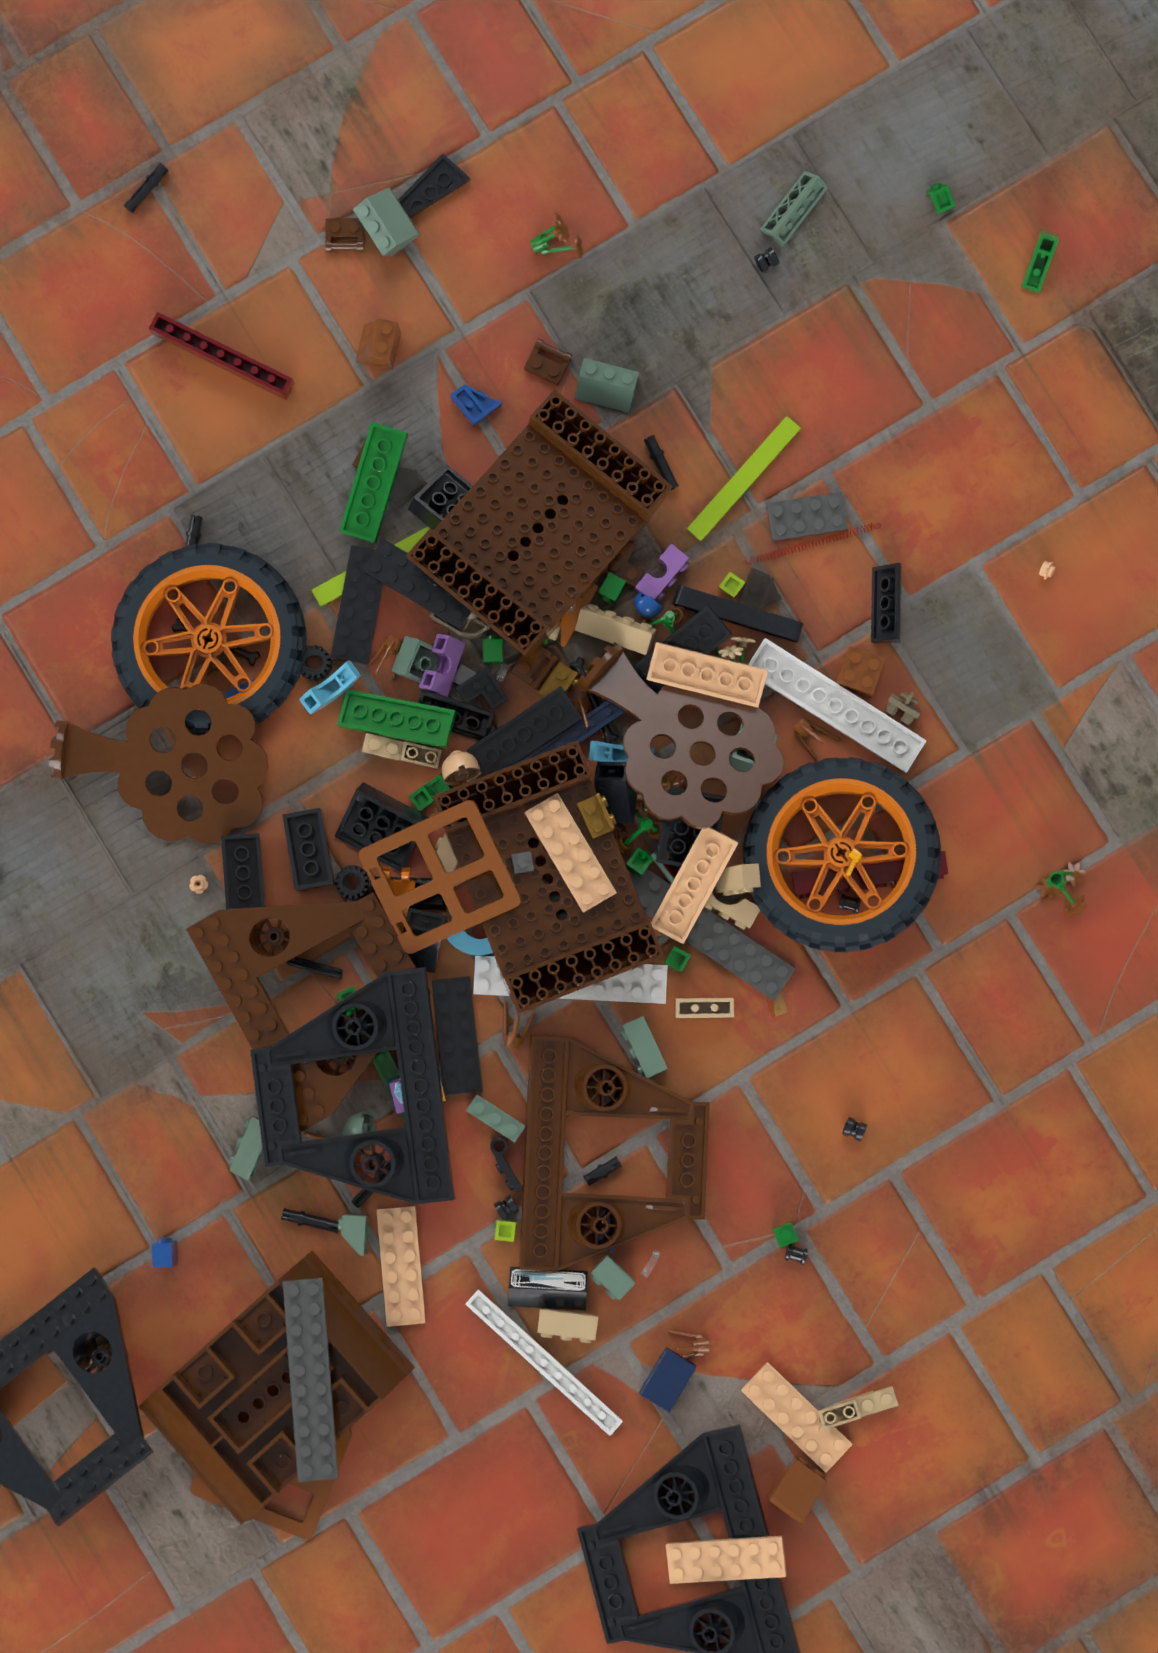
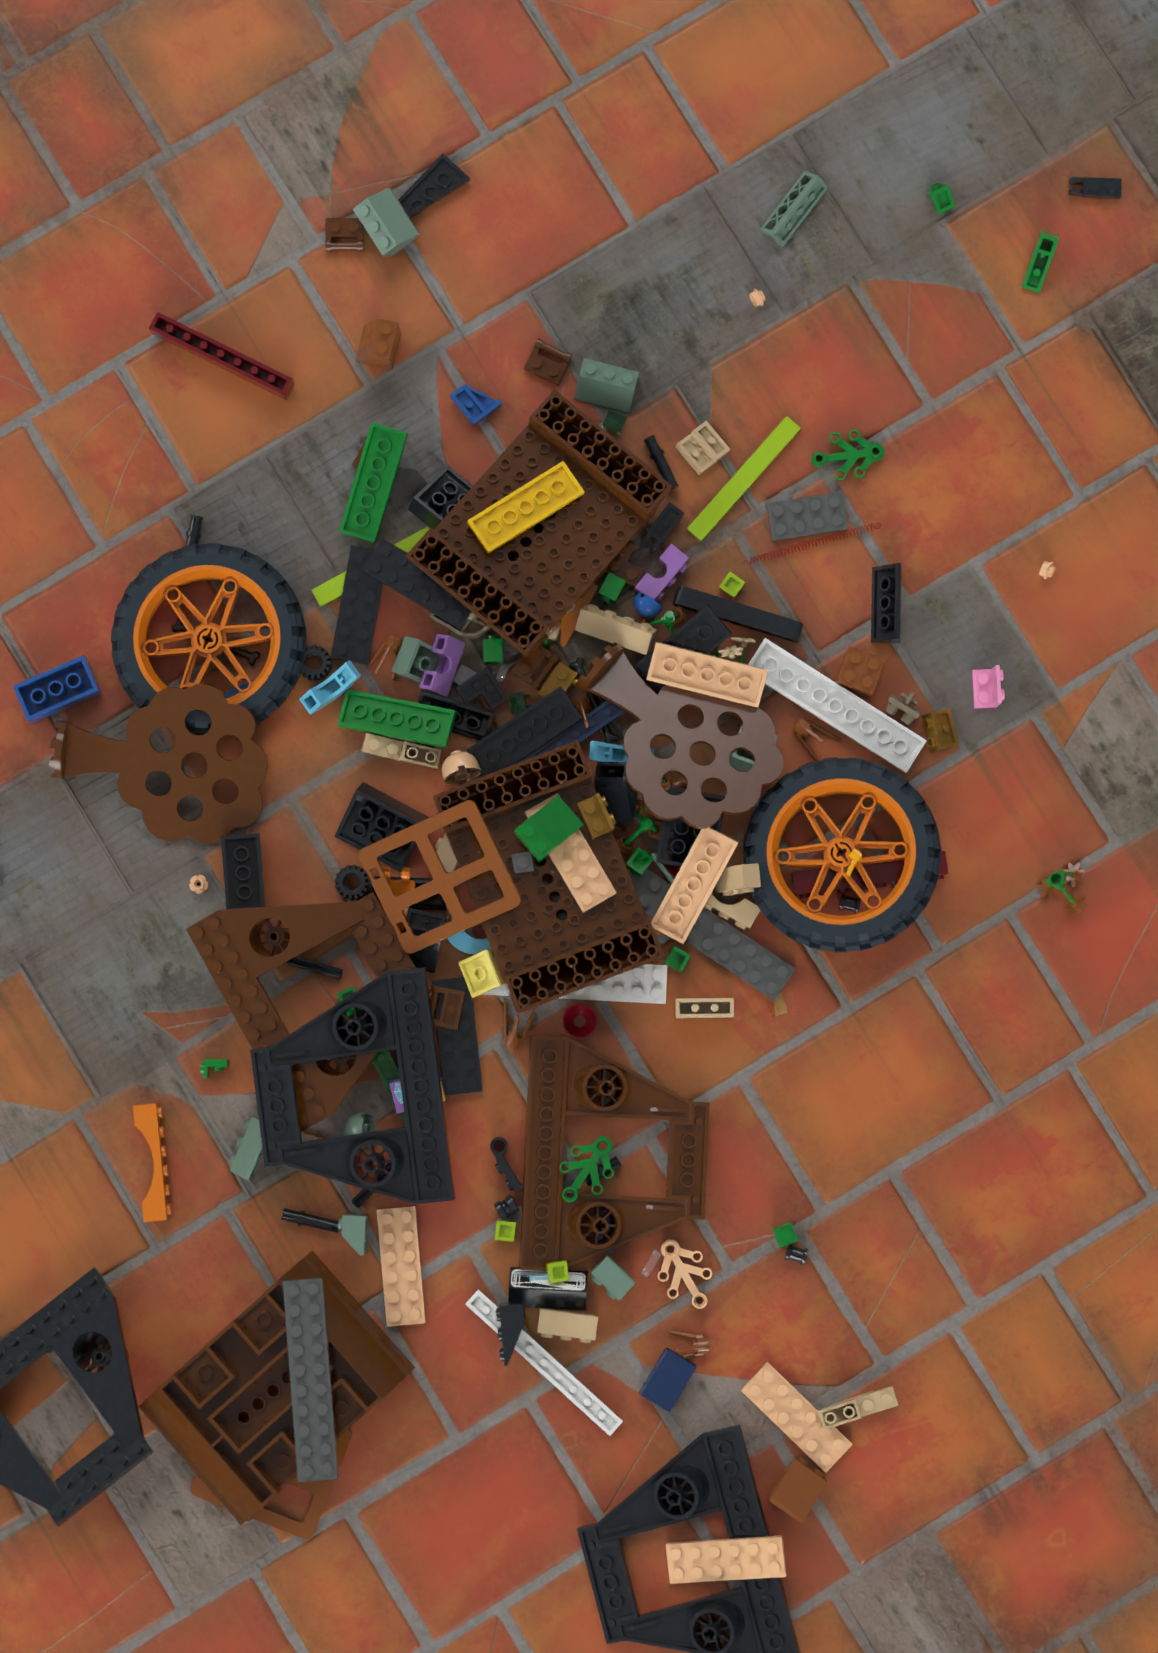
black pin [123,163,169,214] -> none
blue brick [152,1237,178,1268] -> none
black brick [282,808,335,892] -> none
green slope [408,773,452,812] -> none
sand green brick [466,1094,526,1142] -> none
plant [531,212,583,259] -> none
sand green brick [620,1016,668,1078] -> none
clear smoke slope [738,568,782,609] -> none
black wheel [754,247,780,273] -> none
black wheel [842,1117,867,1142] -> none
none -> blue brick [13,655,102,723]
none -> orange arch [133,1103,172,1222]
none -> green bracket [200,1059,229,1078]
none -> reddish brown plate [430,985,465,1030]
none -> light yellow plate [458,948,505,998]
none -> yellow plate [467,461,585,554]
none -> black slope [496,1301,525,1366]
none -> clear green tile [508,691,532,715]
none -> green slope [514,795,584,863]
none -> lime plate [546,1260,569,1284]
none -> green plant [559,1136,614,1203]
none -> dark red piece [562,1003,597,1039]
none -> clear green slope [602,410,627,435]
none -> black hinge [639,502,685,555]
none -> light nougat plant [657,1239,712,1309]
none -> tan slope [675,421,731,475]
none -> light nougat plate [749,289,765,307]
none -> green plant [811,429,885,481]
none -> pearl gold bracket [922,709,960,753]
none -> bright pink bracket [972,665,1005,709]
none -> black hinge [1068,177,1122,199]

